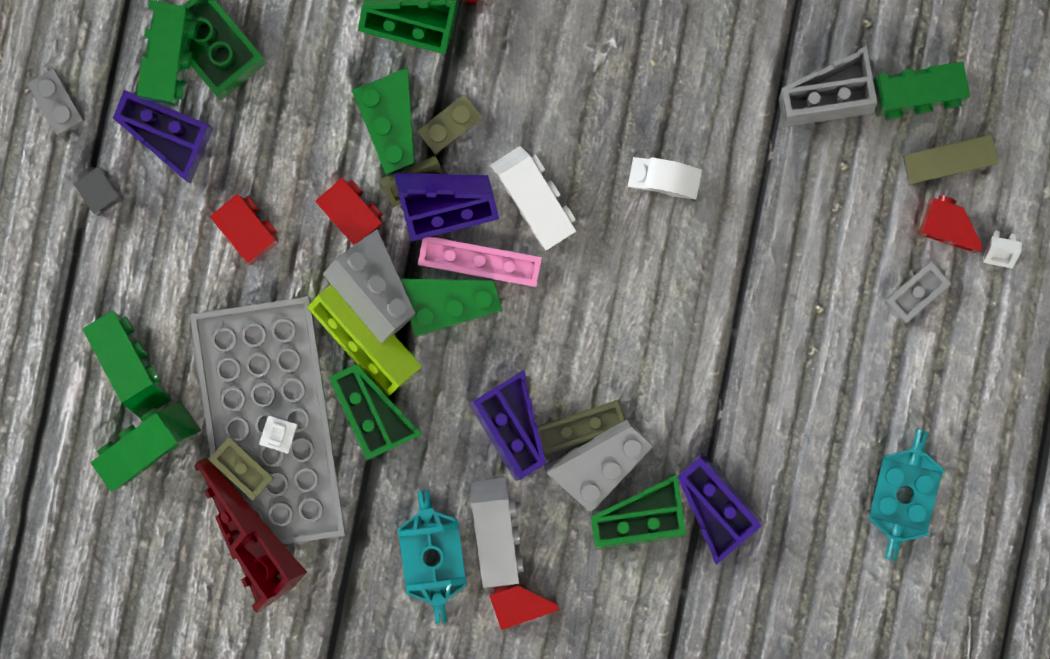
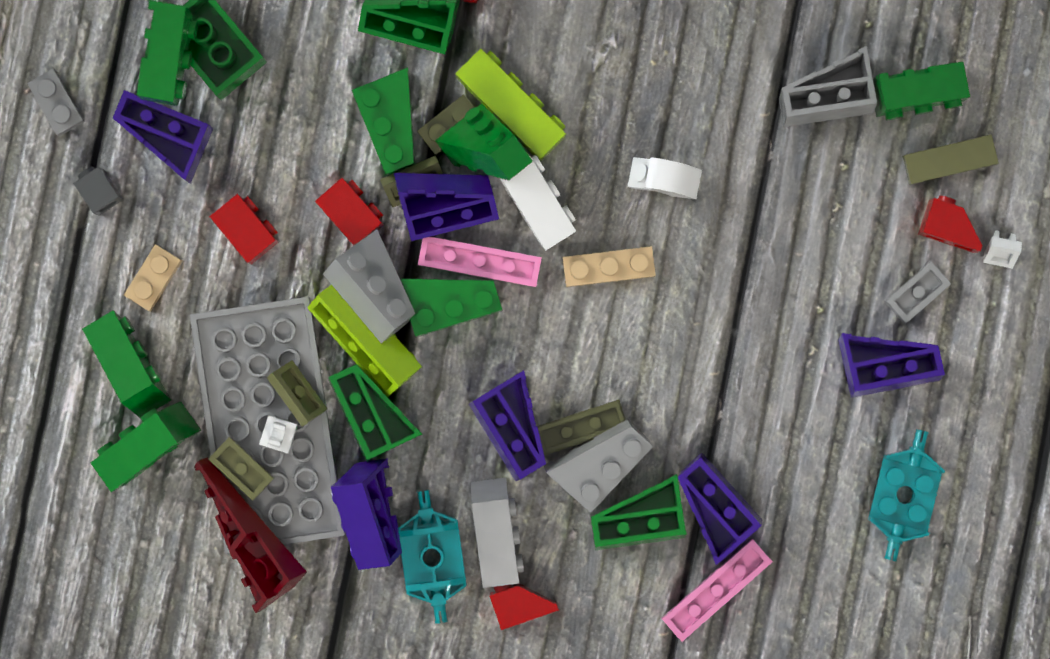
none -> tan plate [124,244,182,311]
none -> olive plate [267,360,327,427]
none -> dark purple wedge [330,458,402,570]
none -> green wedge [435,103,533,180]
none -> lime brick [455,48,566,162]
none -> tan plate [562,246,656,287]
none -> bright pink plate [661,538,772,642]
none -> dark purple wedge [838,333,945,398]

